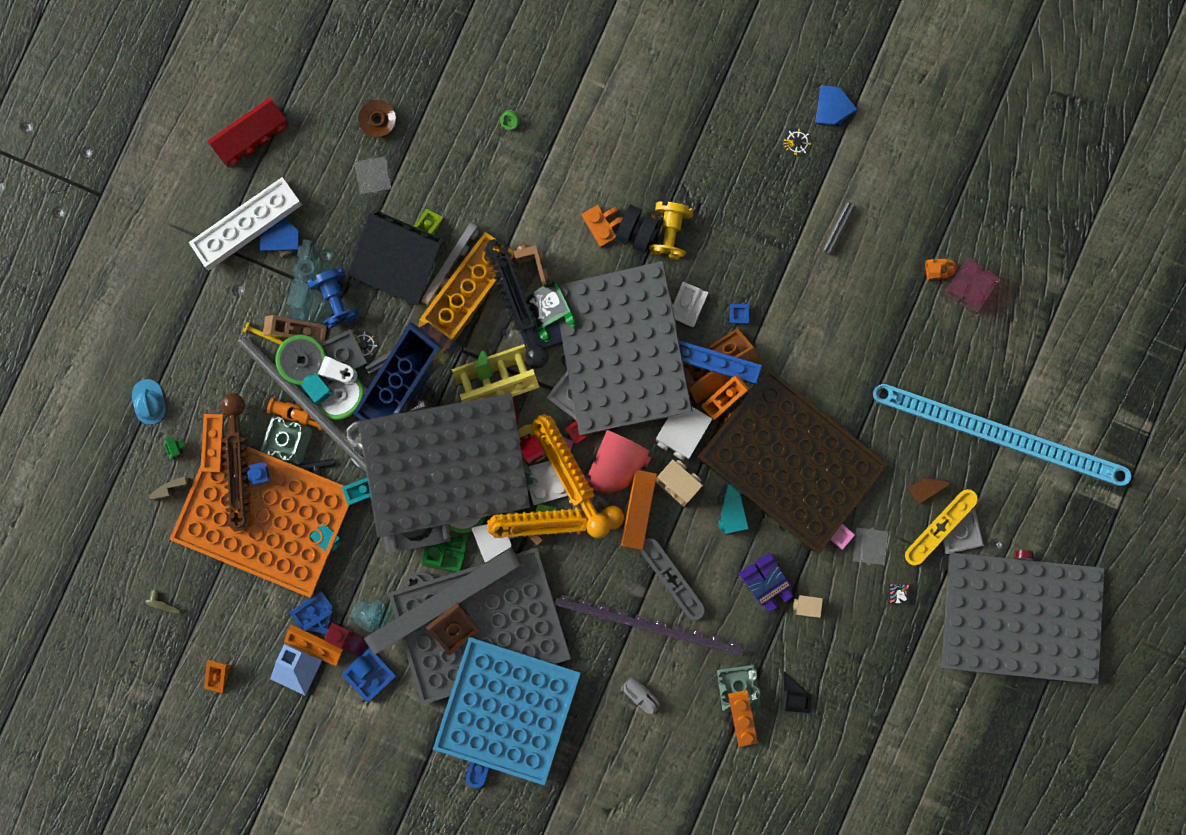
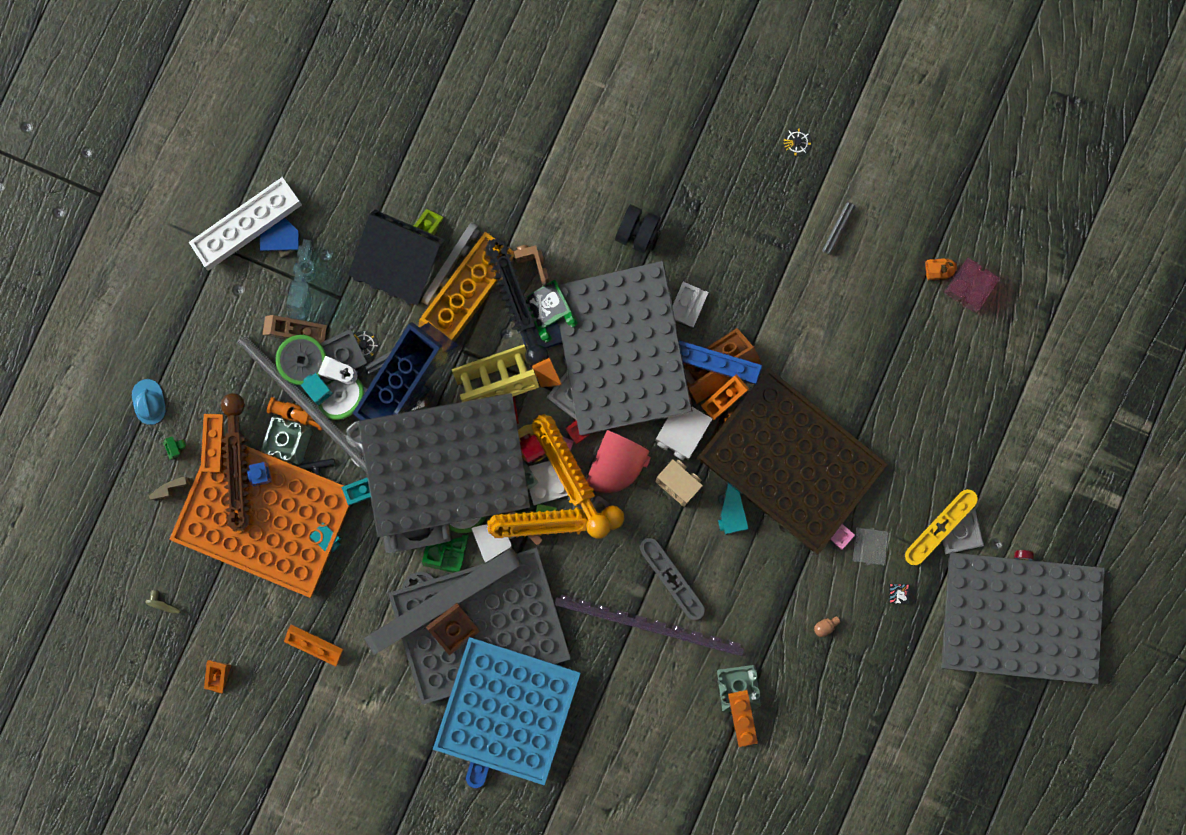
red slope [208,97,289,167] -> none
yellow piece [242,322,284,345] -> none
light blue slope [270,644,322,695] -> none
blue slope [289,590,332,634] -> none
blue piece [307,268,360,329] -> none
dark red slope [324,622,367,657] -> none
blue plate [341,648,396,703] -> none
clear light blue piece [349,599,386,633] -> none
clear piece [354,156,391,195] -> none
reddish brown dish [358,100,396,138] -> none
bright green slope [475,351,493,381] -> none
bright green tile [500,110,520,130] -> none
orange hinge [581,205,623,248] -> none
orange panel [621,470,657,550] -> none
light grey arm [621,677,660,714] -> none
yellow piece [649,202,694,259] -> none
blue plate [729,304,749,324] -> none
hips [738,552,793,612] -> none
black slope [780,671,812,713] -> none
tan brick [793,595,823,618] -> none
blue slope [815,86,858,126] -> none
medium azure gear [873,384,1131,486] -> none
reddish brown slope [908,476,951,504] -> none
none -> orange slope [532,358,562,388]
none -> nougat cylinder [814,616,840,637]

